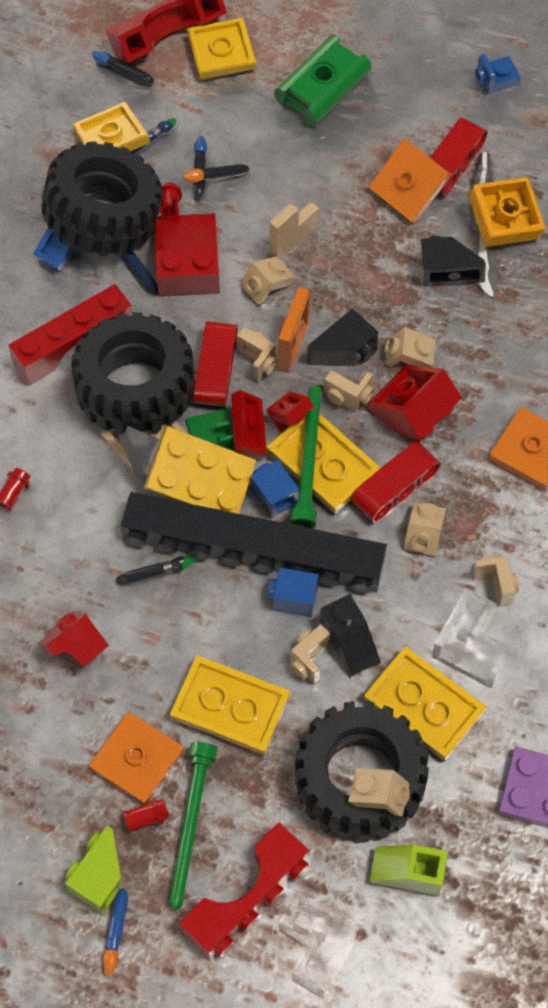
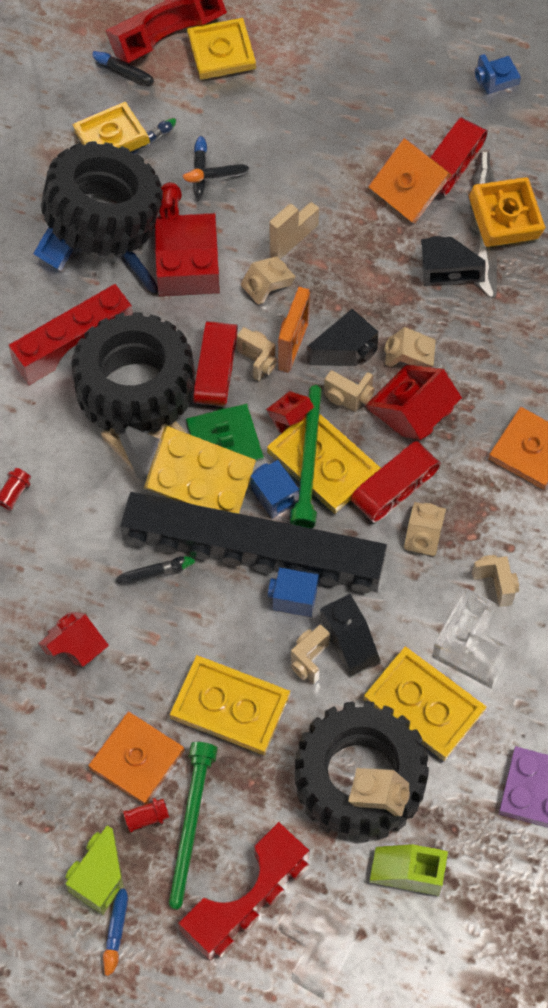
red plate [231,390,267,460] -> none
green piece [274,34,372,127] -> none

